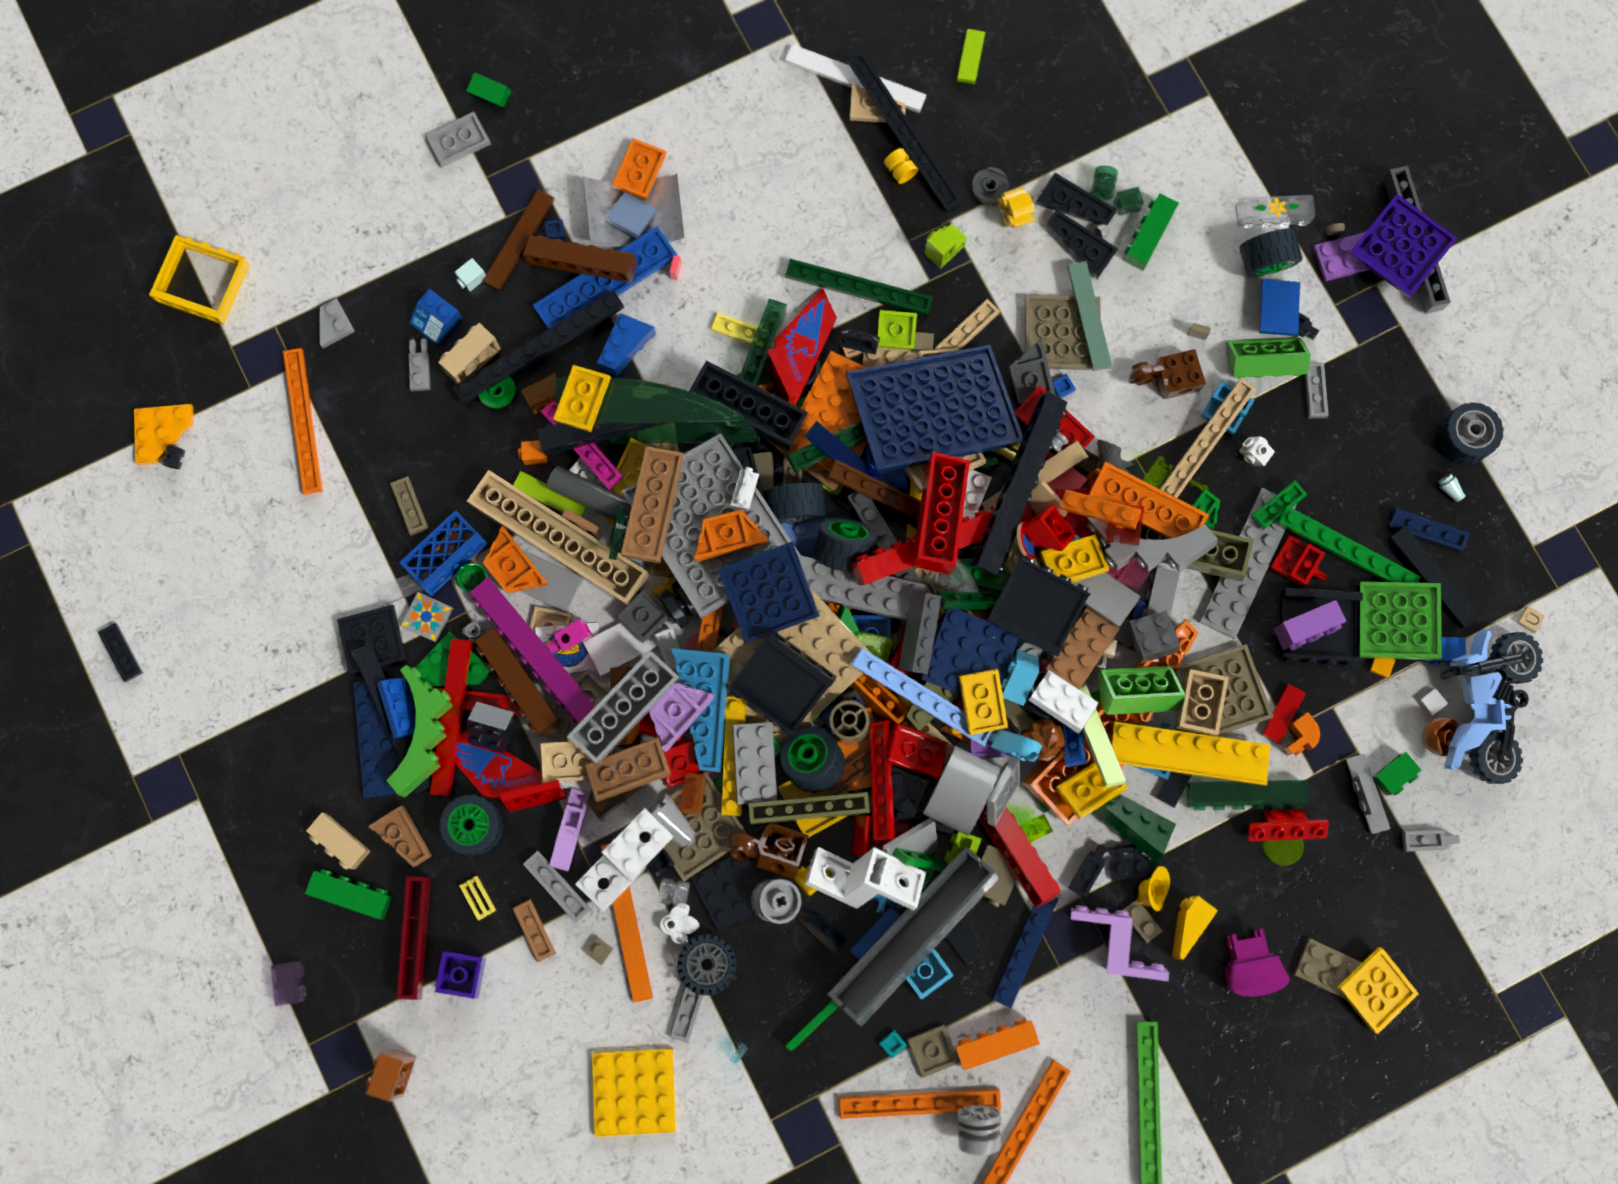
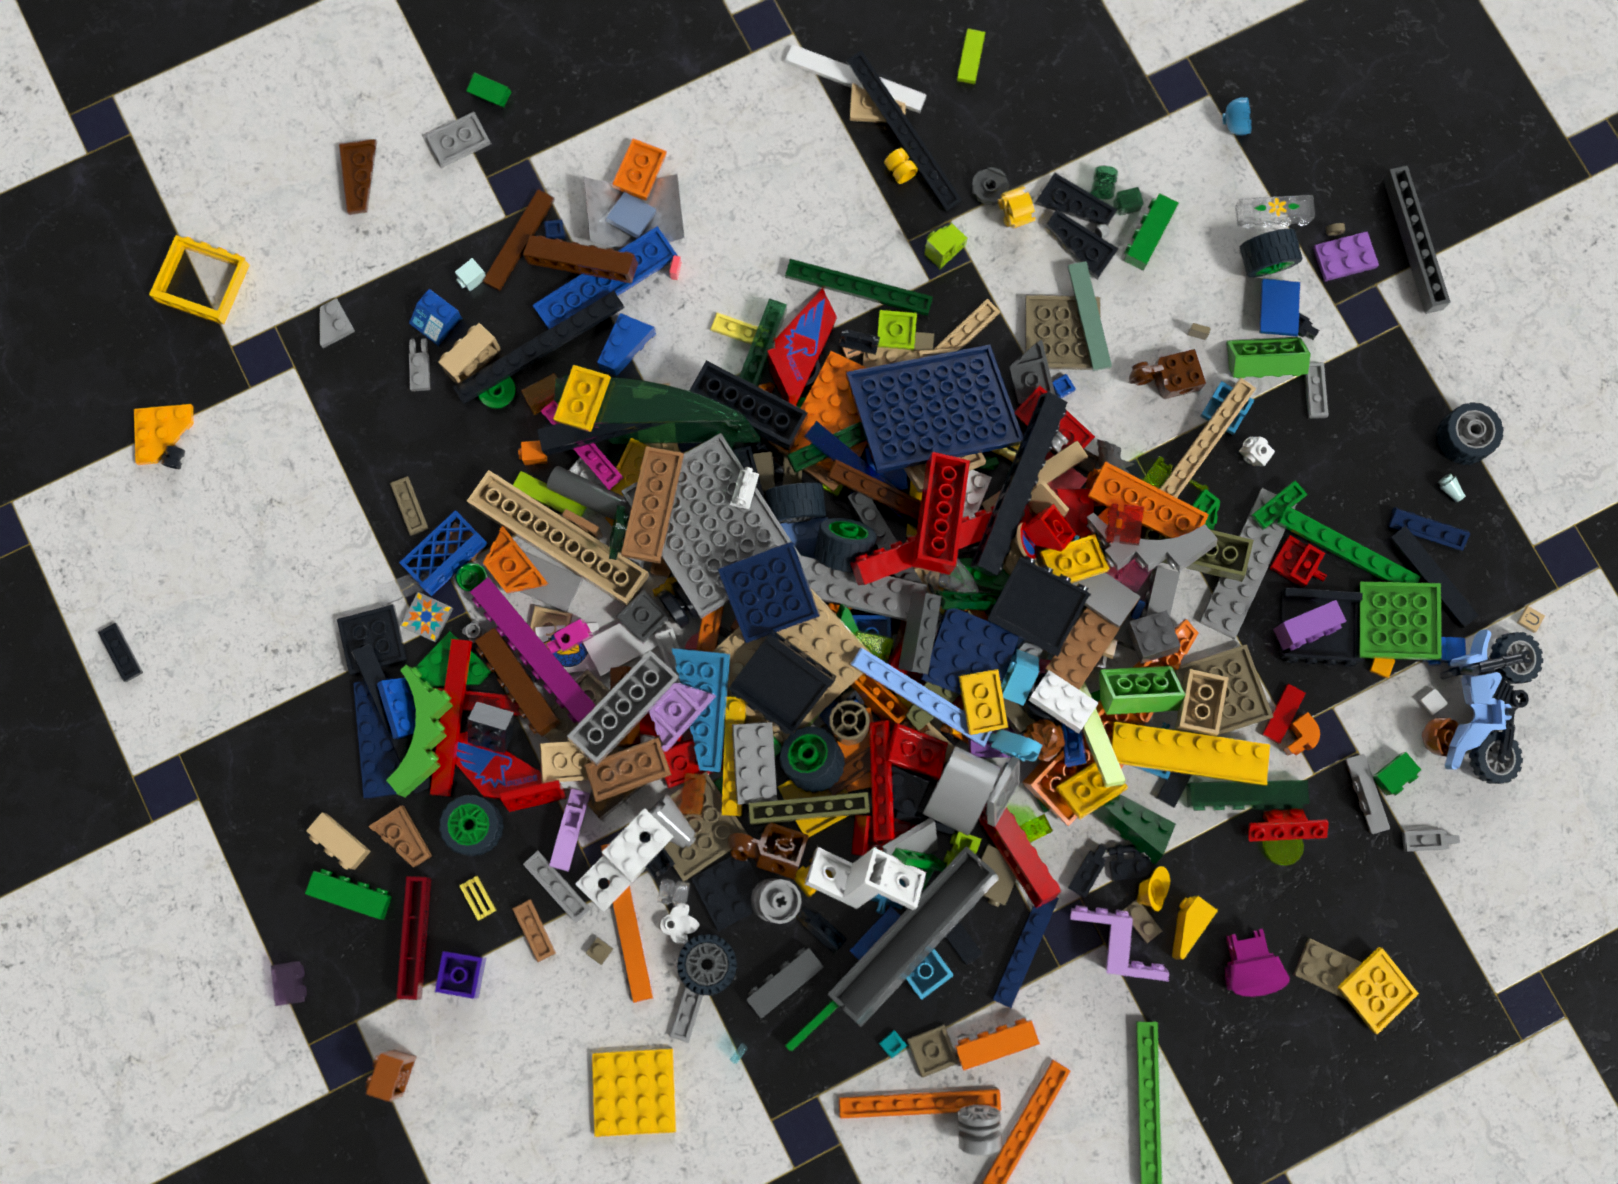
orange tile [283,348,323,495] -> none
orange wing [695,510,769,562] -> none
orange plate [1060,490,1141,529] -> none
dark purple piece [1349,194,1458,298] -> none
none -> reddish brown wing [339,139,377,215]
none -> dark grey brick [746,948,824,1019]
none -> dark azure cylinder [1222,97,1251,135]

